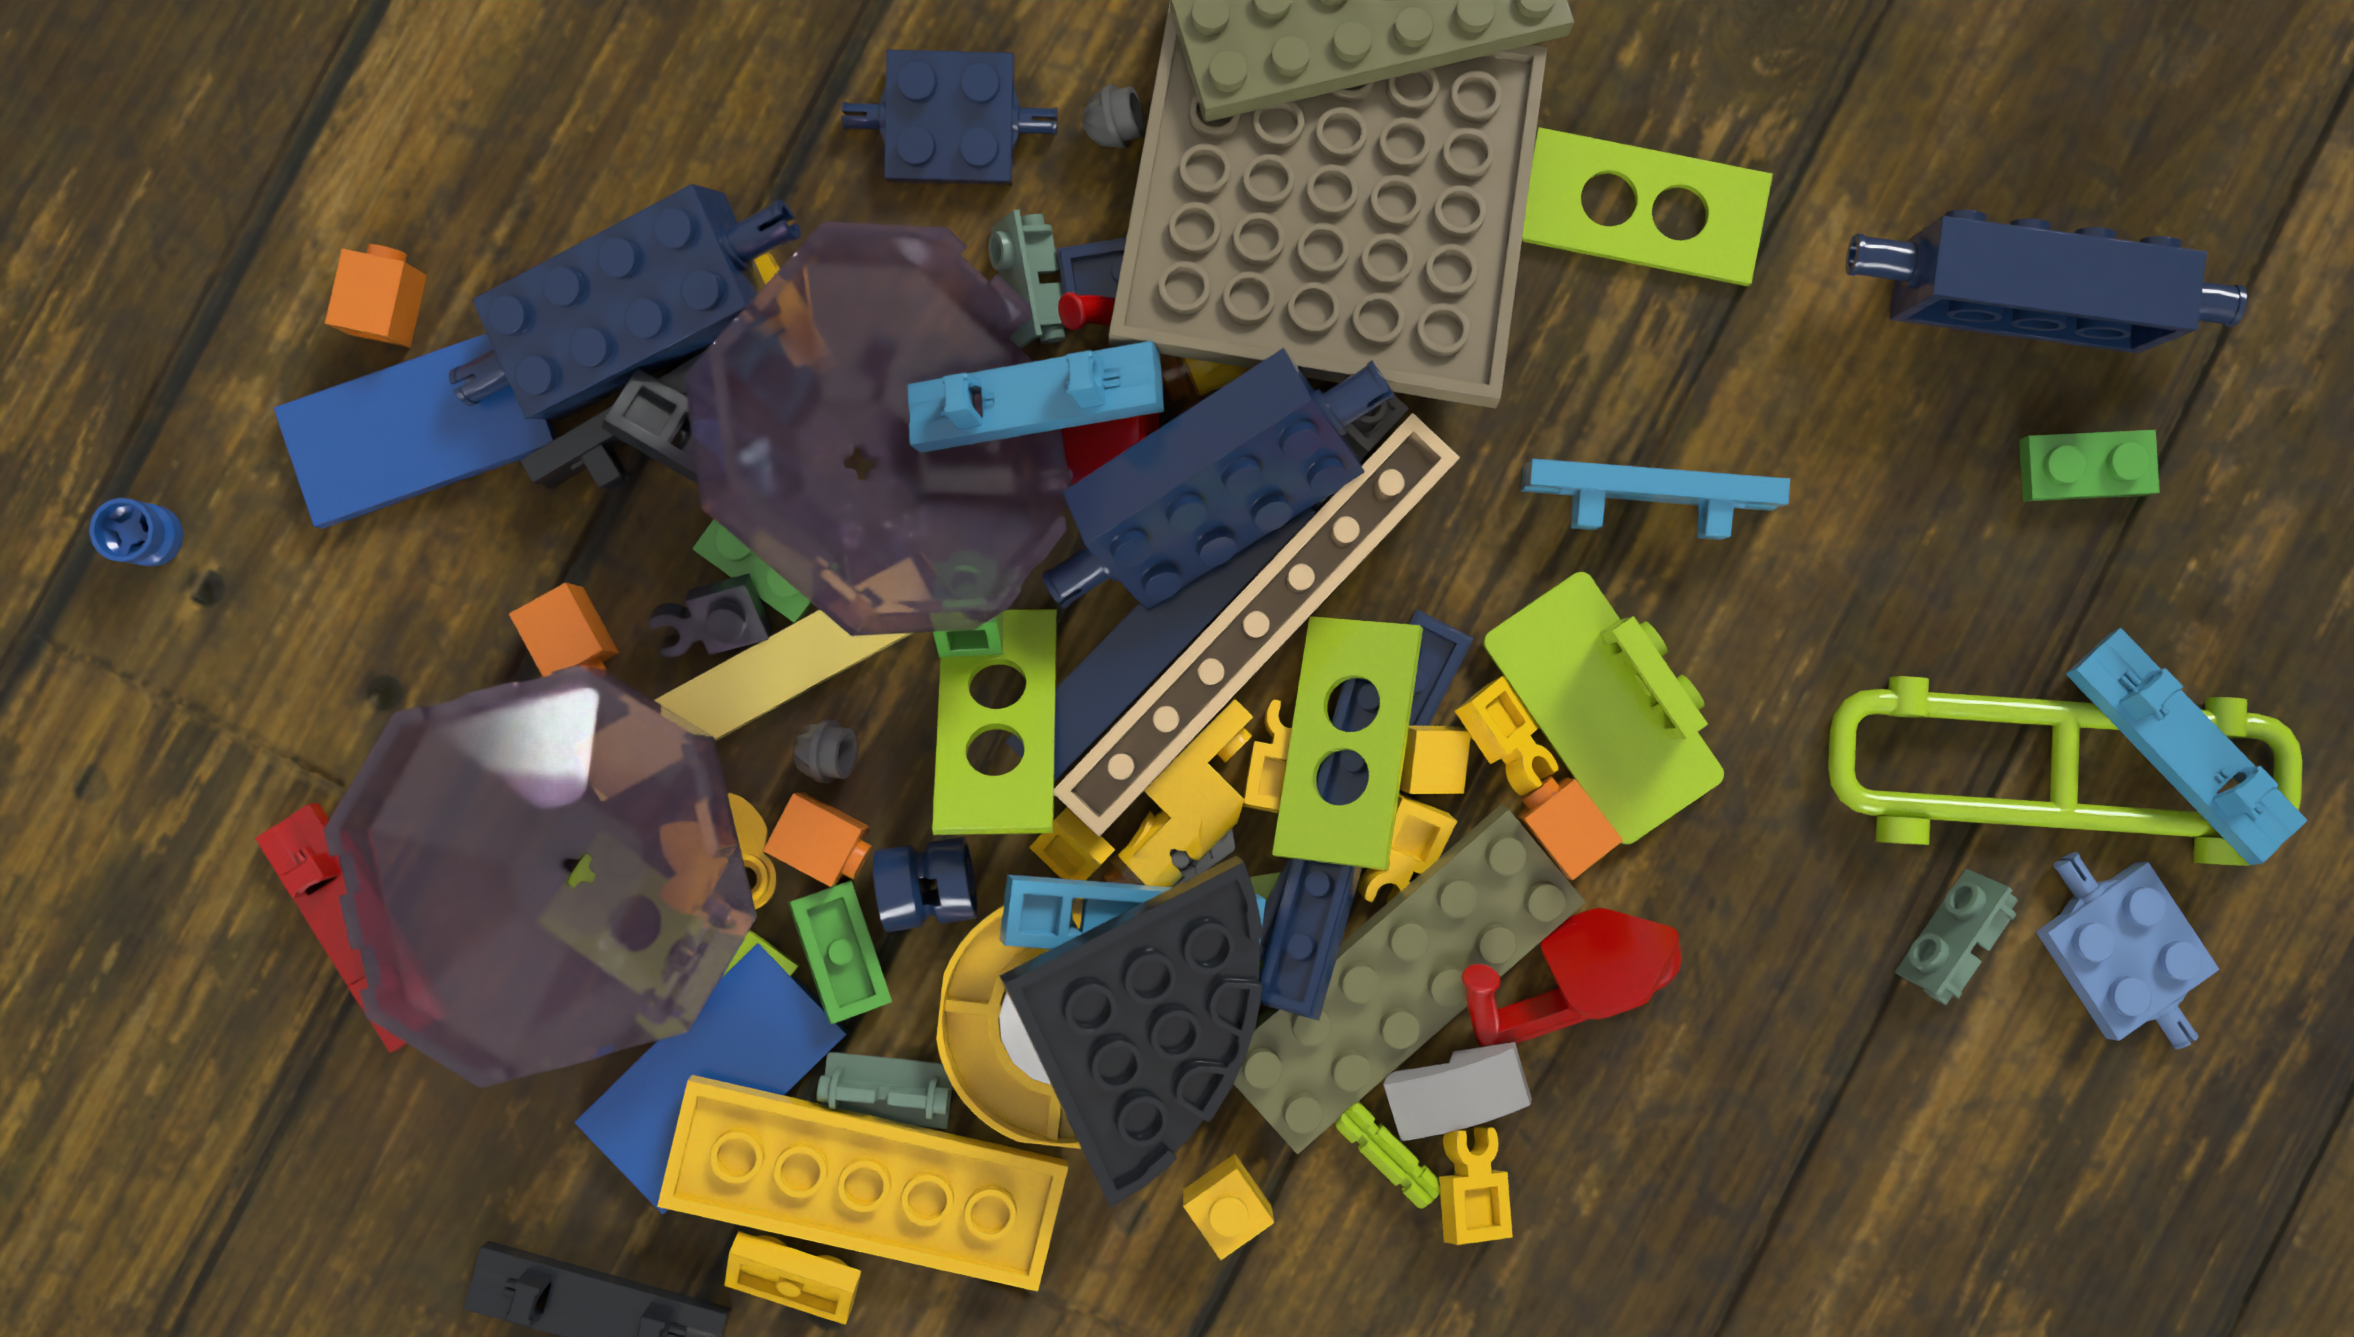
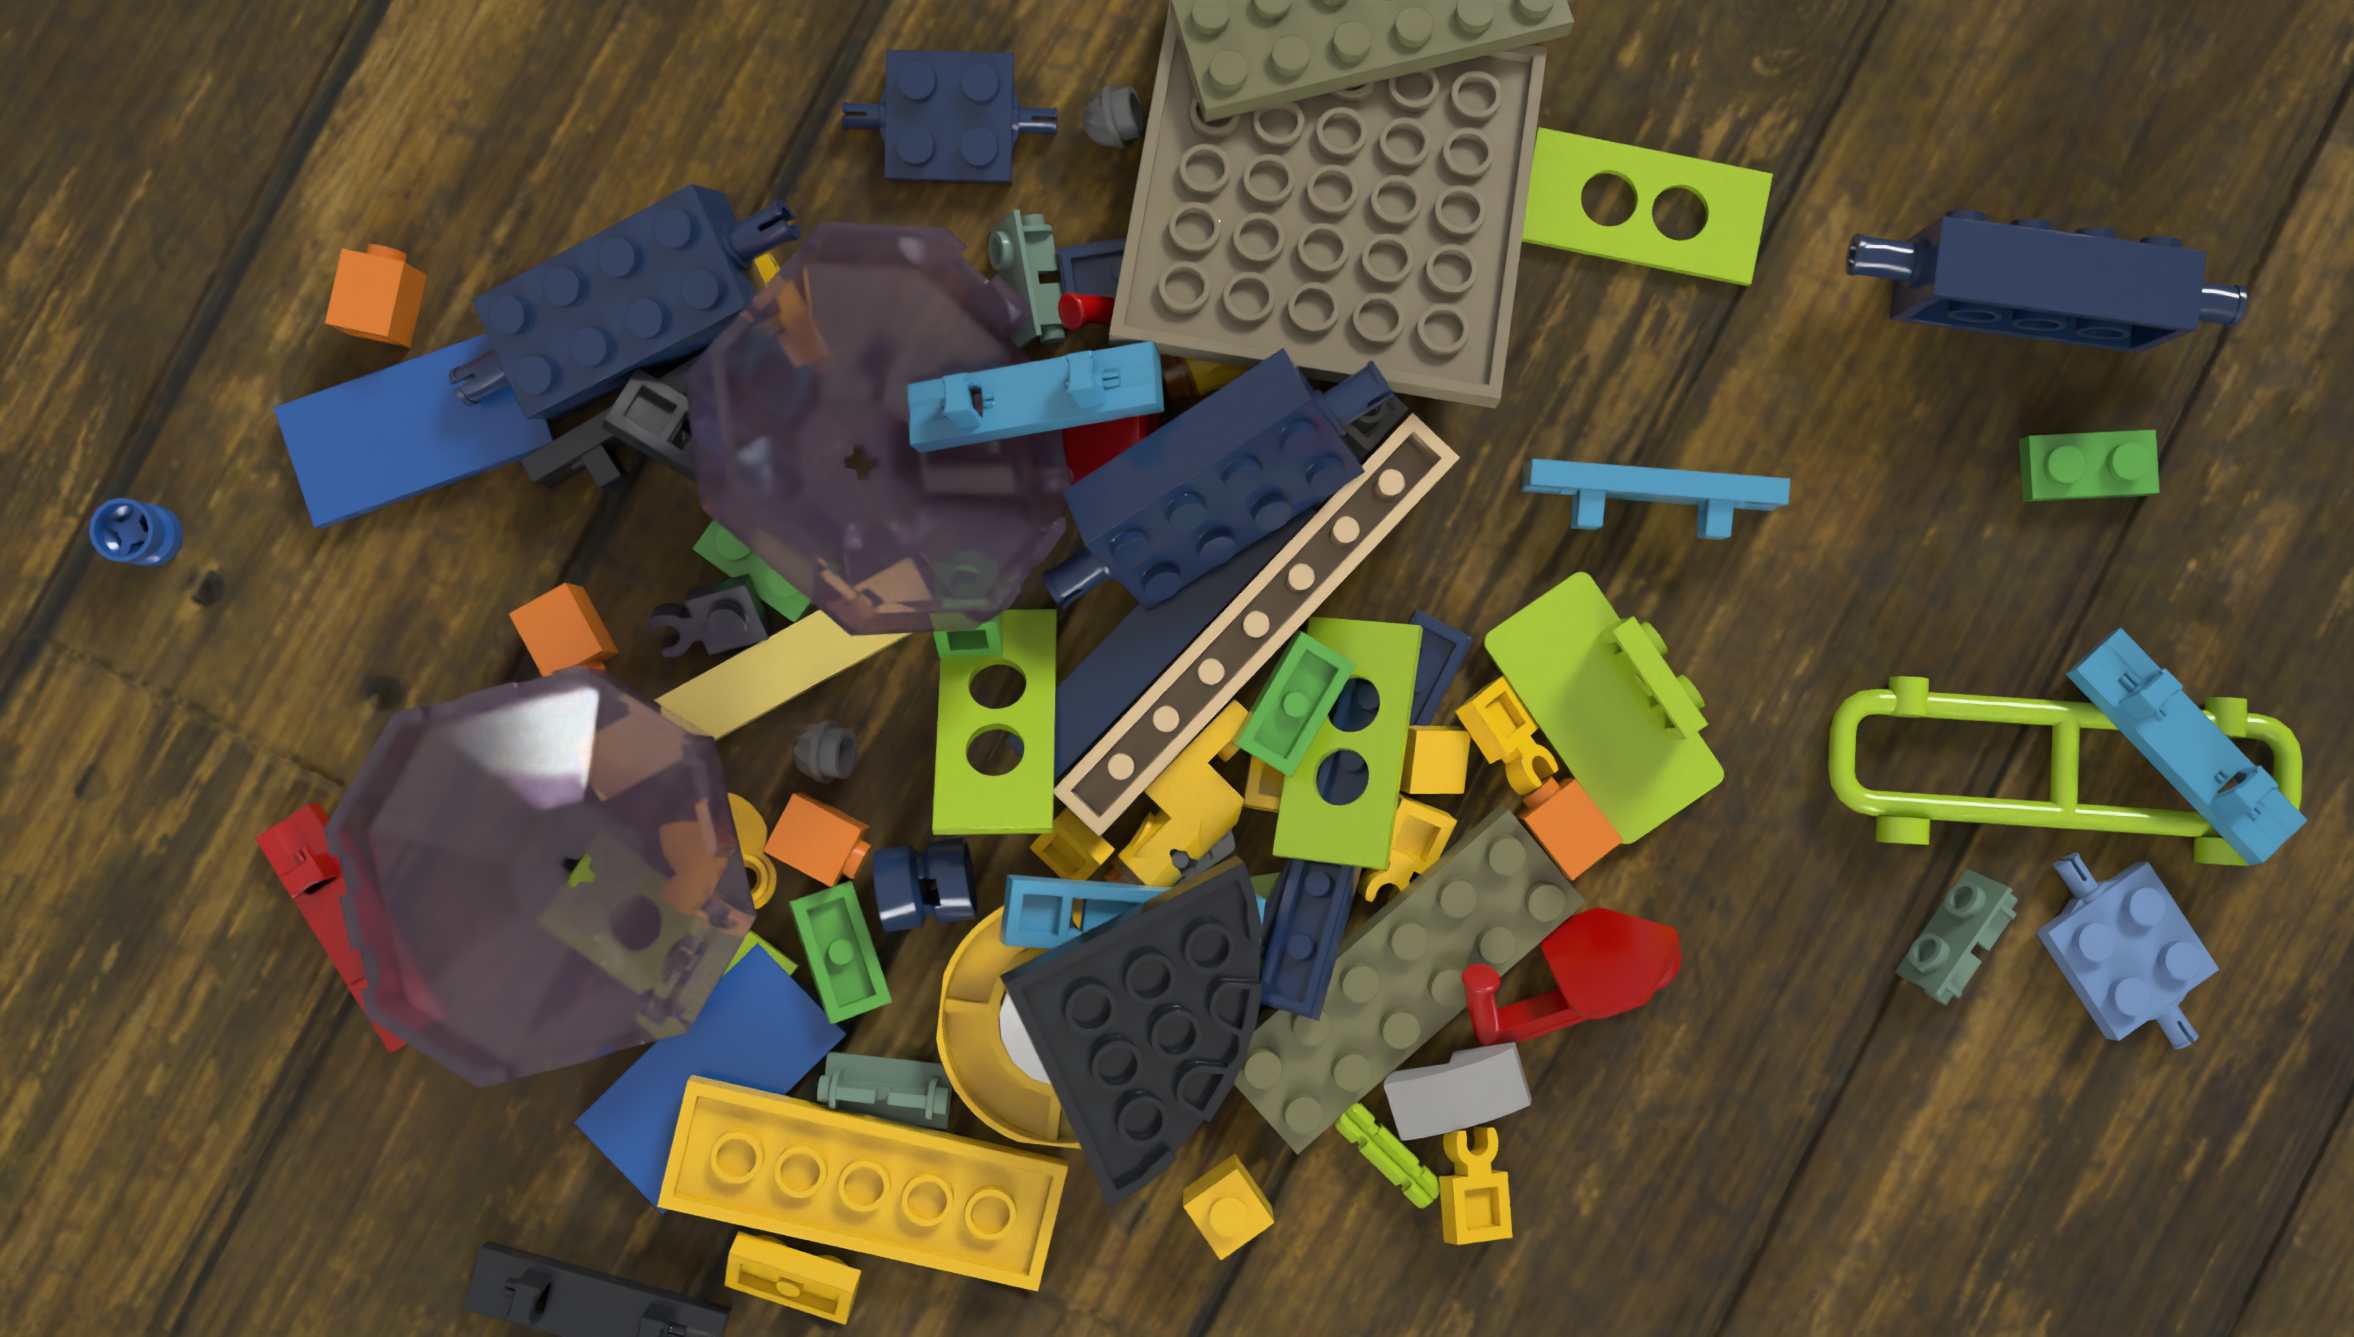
none -> bright green plate [1231,630,1357,777]

